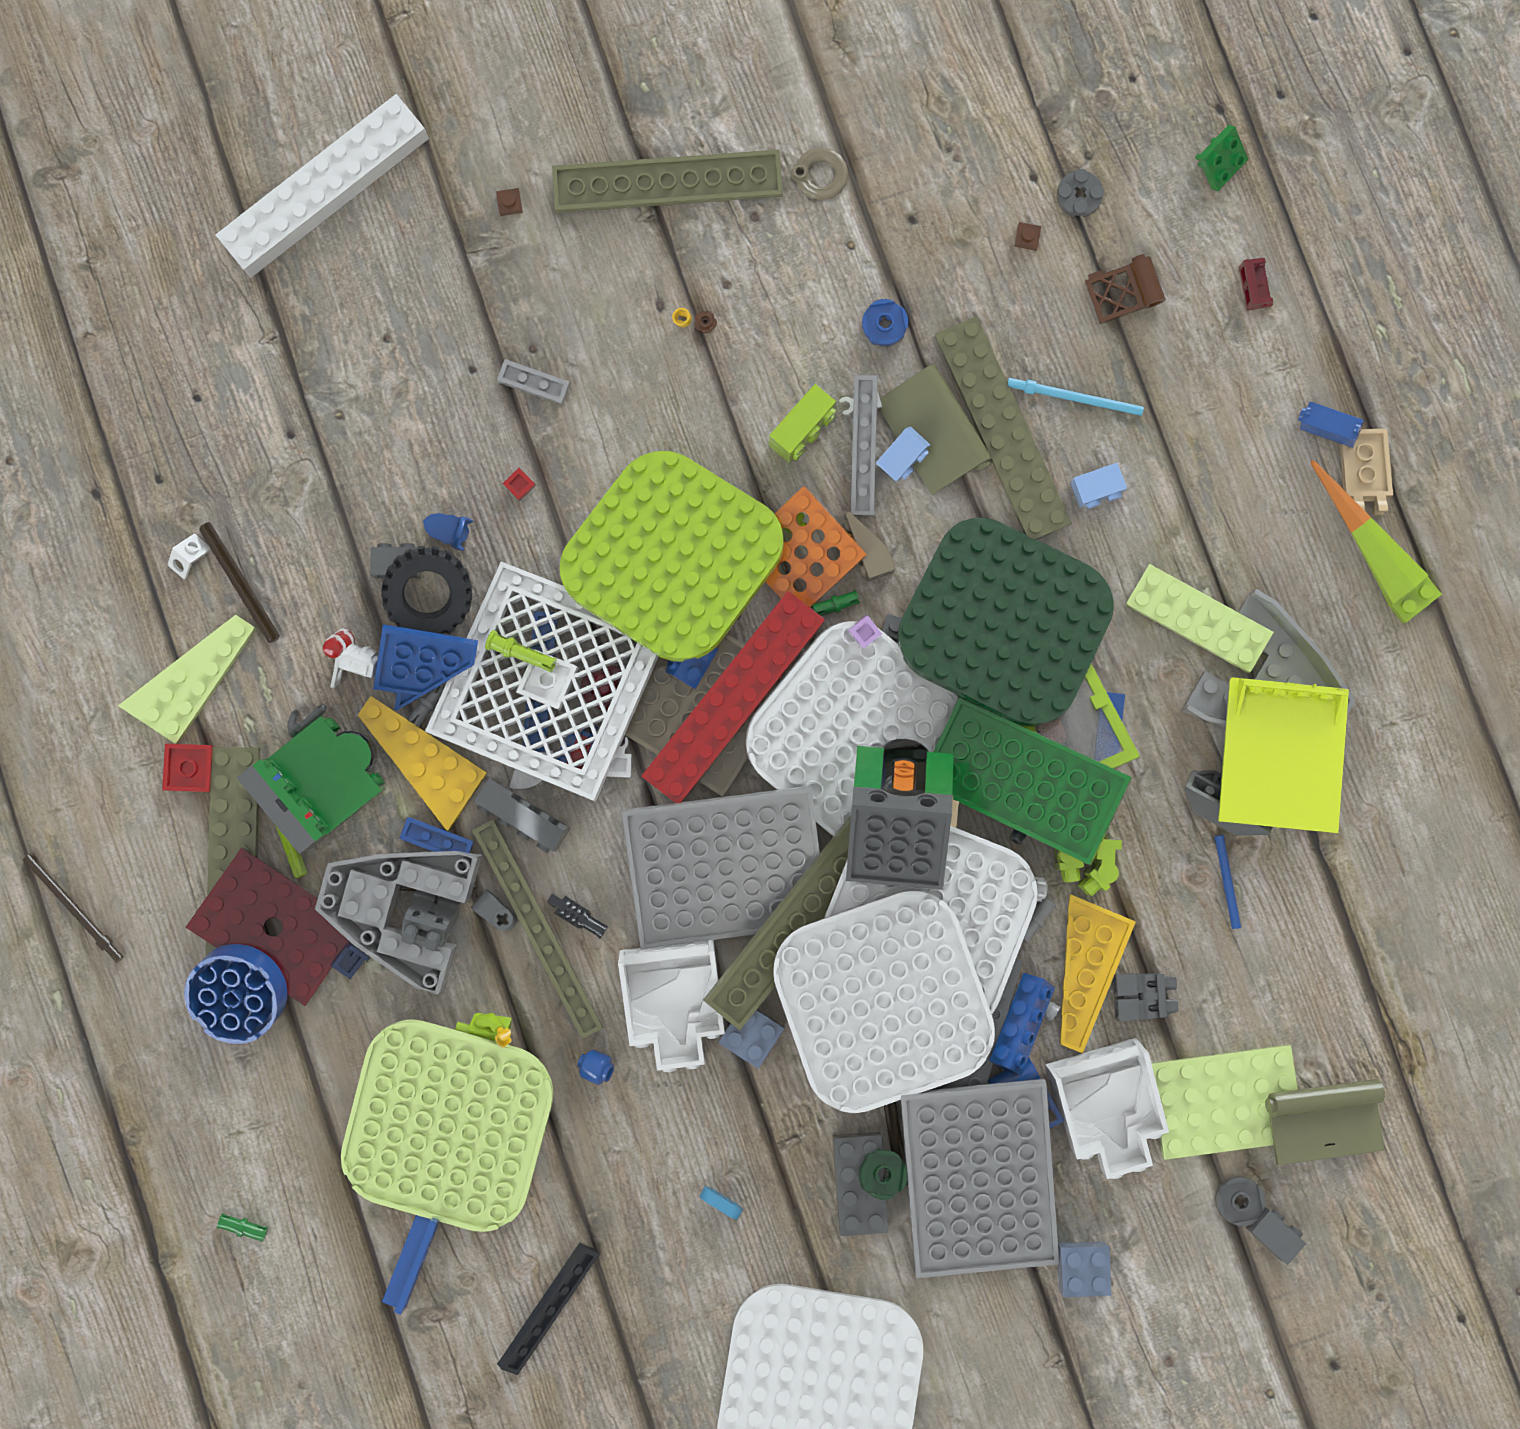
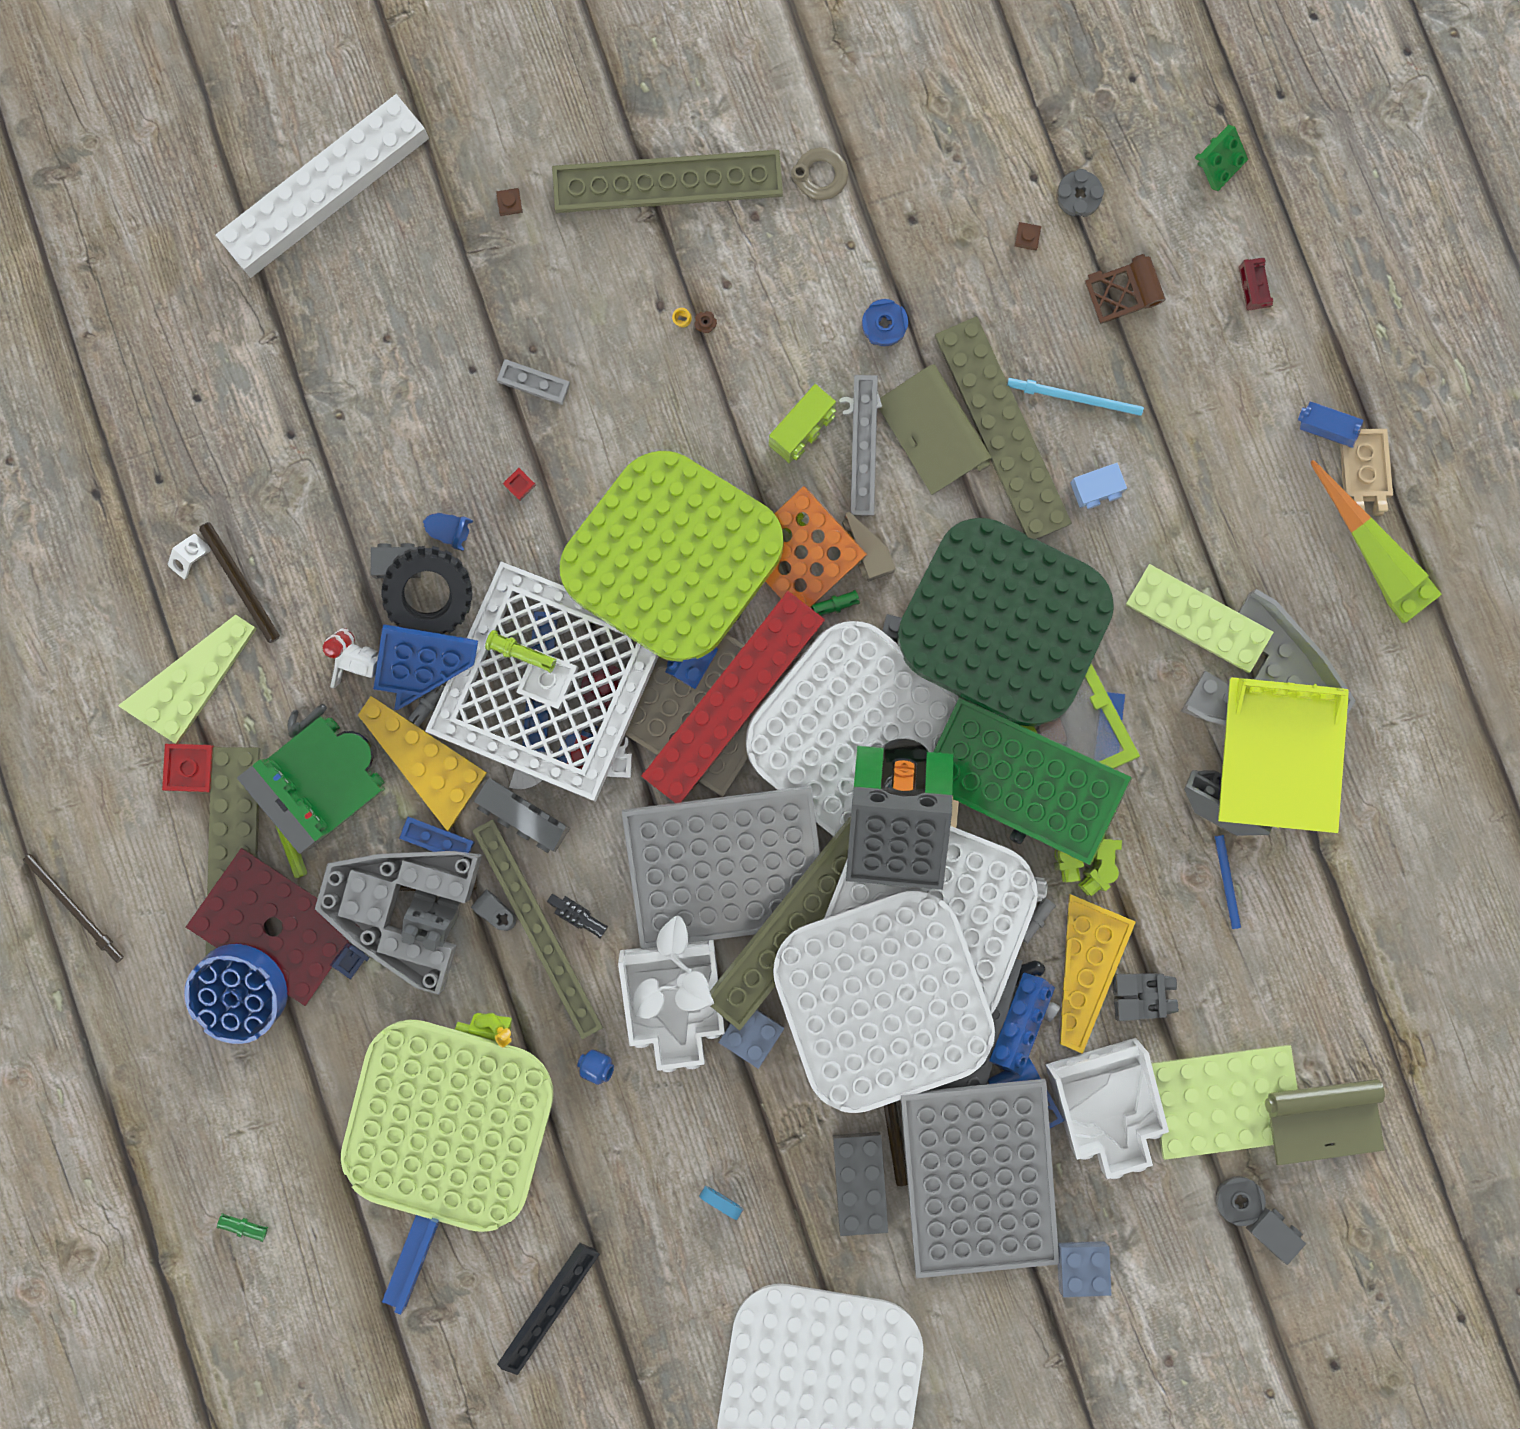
lavender plate [848,615,882,649] -> none
dark green plate [859,1149,908,1200] -> none
light blue brick [876,426,931,482] -> none
none -> white plant [633,916,714,1019]
none -> black arm [1016,960,1045,986]

